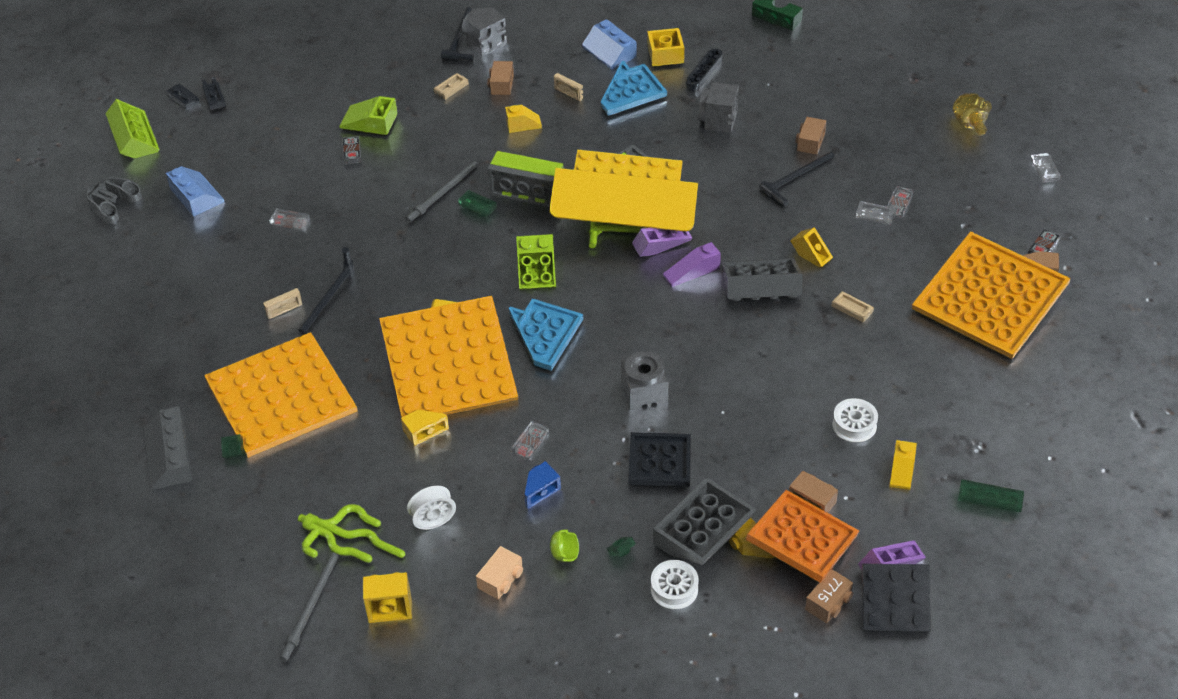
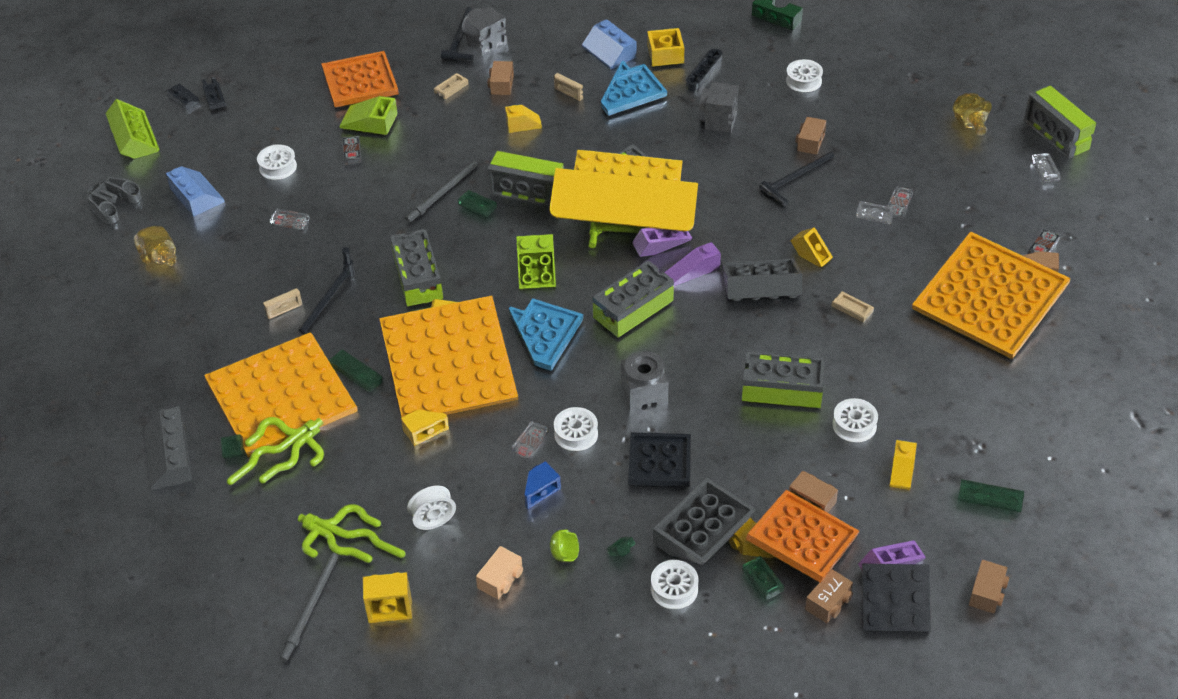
none -> clear yellow piece [134,226,177,266]
none -> lime plant [226,417,324,485]
none -> white wheel [257,145,297,180]
none -> orange plate [321,51,399,107]
none -> clear green plate [328,349,383,392]
none -> dark grey piece [390,229,443,307]
none -> white wheel [554,407,598,451]
none -> dark grey piece [592,261,674,338]
none -> dark grey piece [742,351,825,408]
none -> clear green plate [742,556,785,600]
none -> white wheel [786,59,823,92]
none -> medium nougat brick [968,560,1010,613]
none -> piece [1024,85,1096,159]

